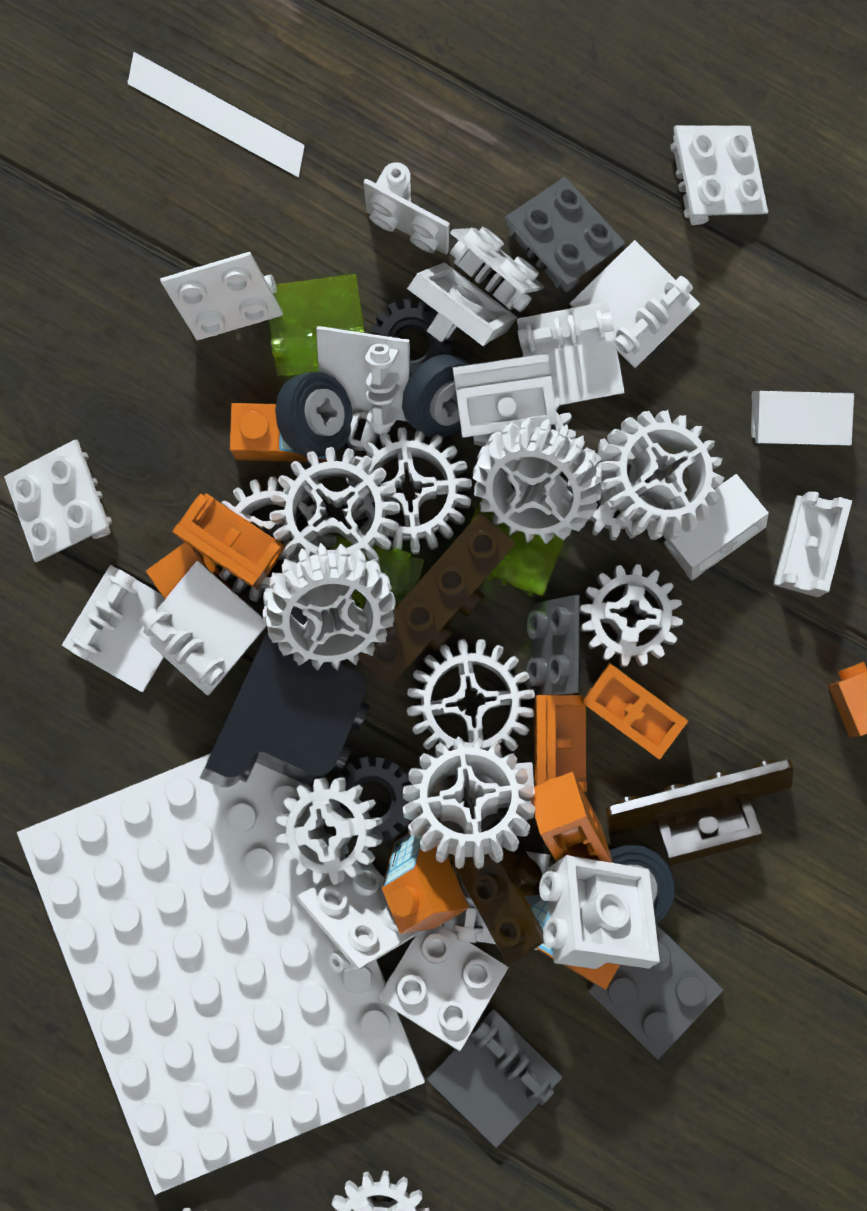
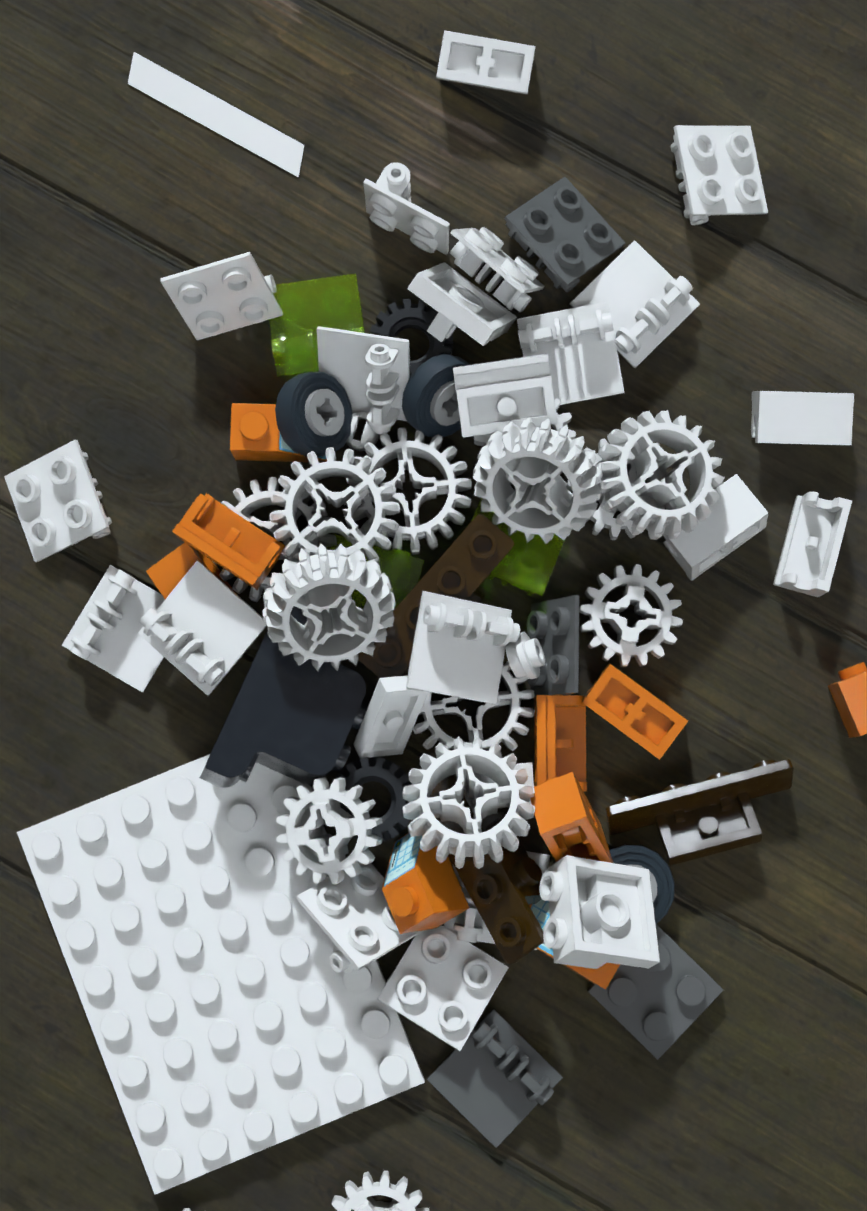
none -> white plate [353,676,428,759]
none -> white hinge [406,591,520,705]
none -> white hinge [436,30,536,94]
none -> white plate [505,632,545,680]

